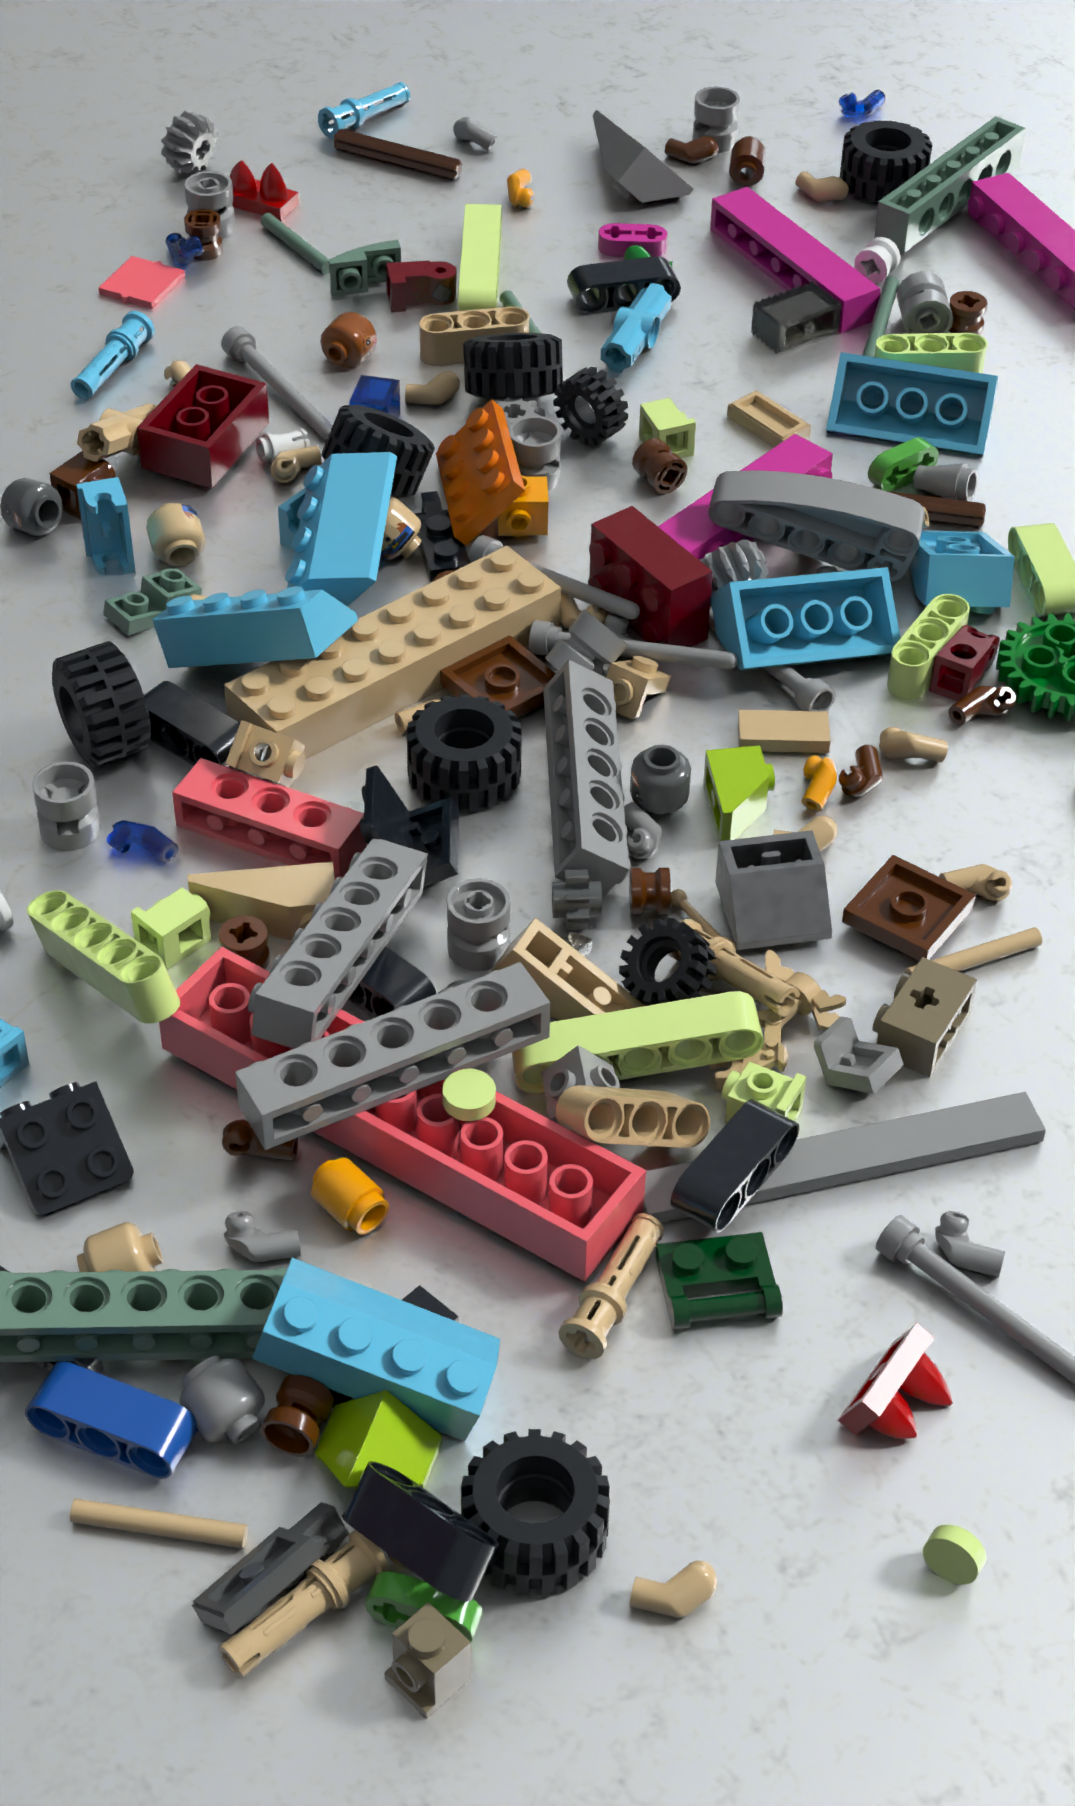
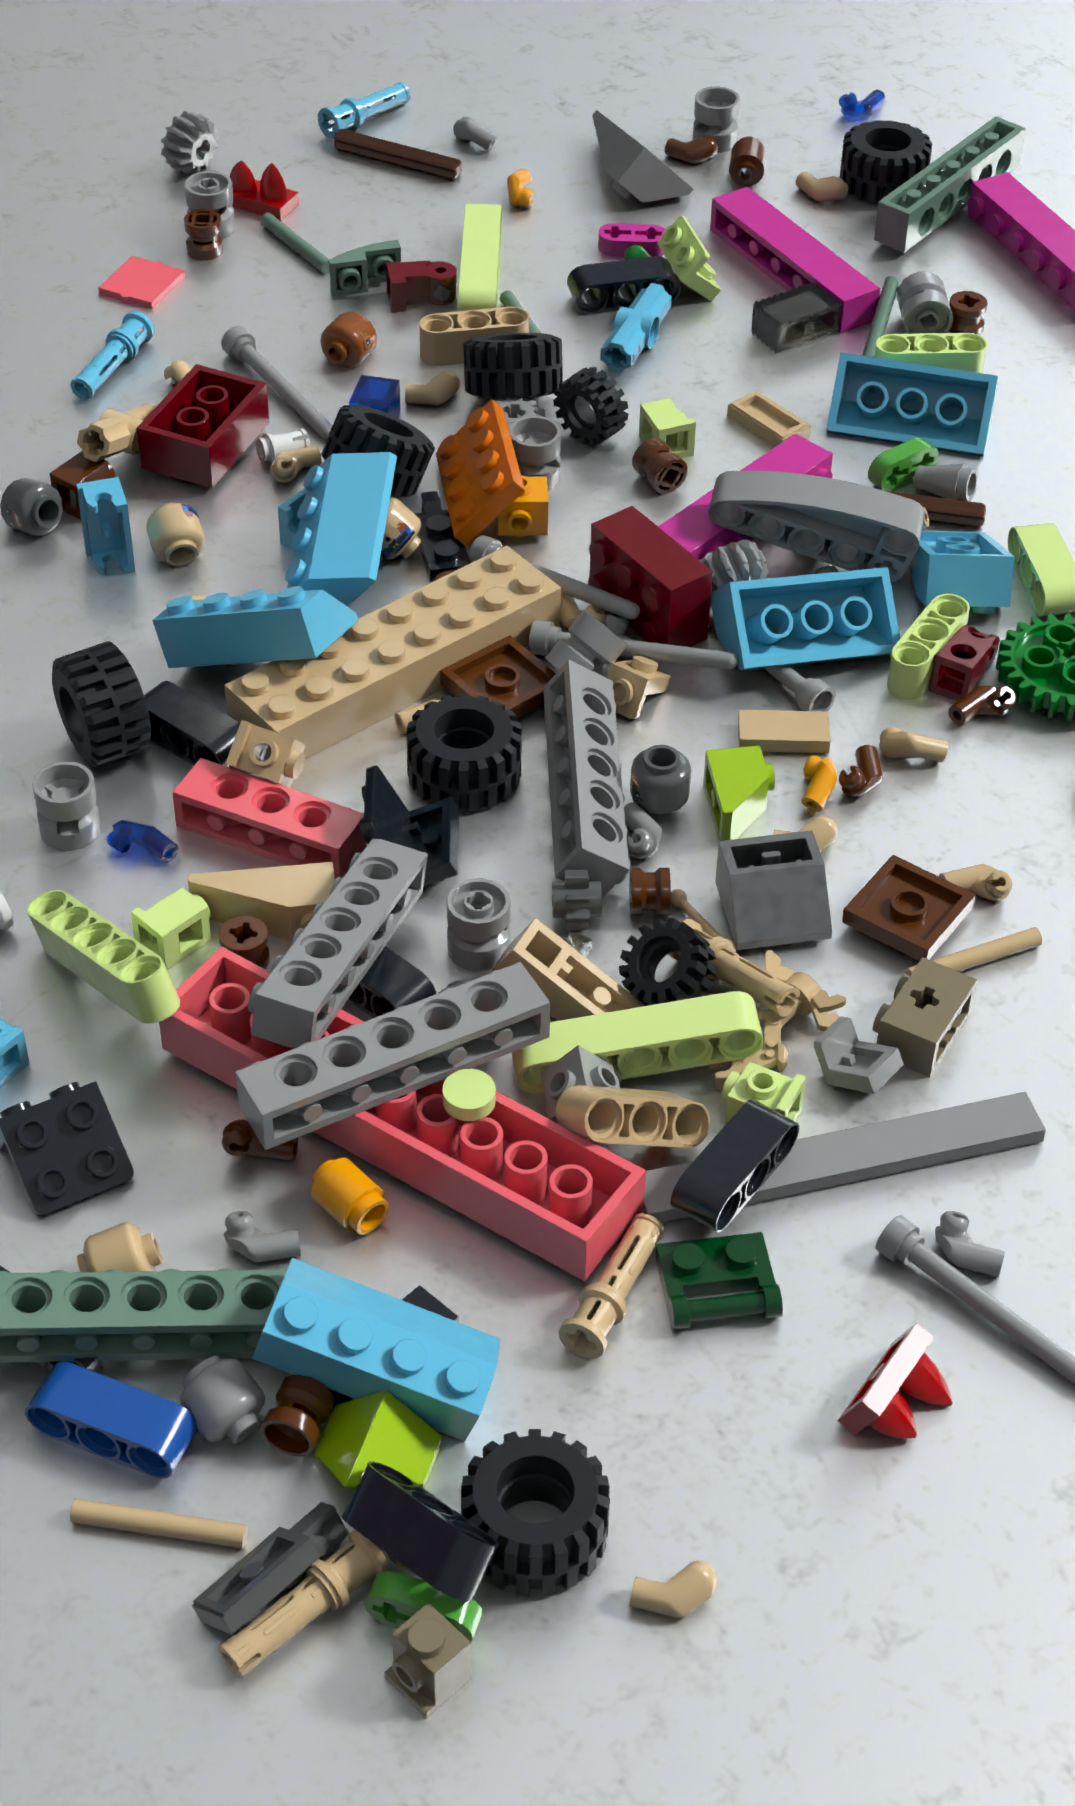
sand green slope [103,568,202,636] -> none
clear blue arm [165,233,204,266] -> none
wheel [854,237,901,284] -> none
yellowish green tile [923,1525,986,1585] -> none
none -> yellowish green bracket [657,216,721,302]

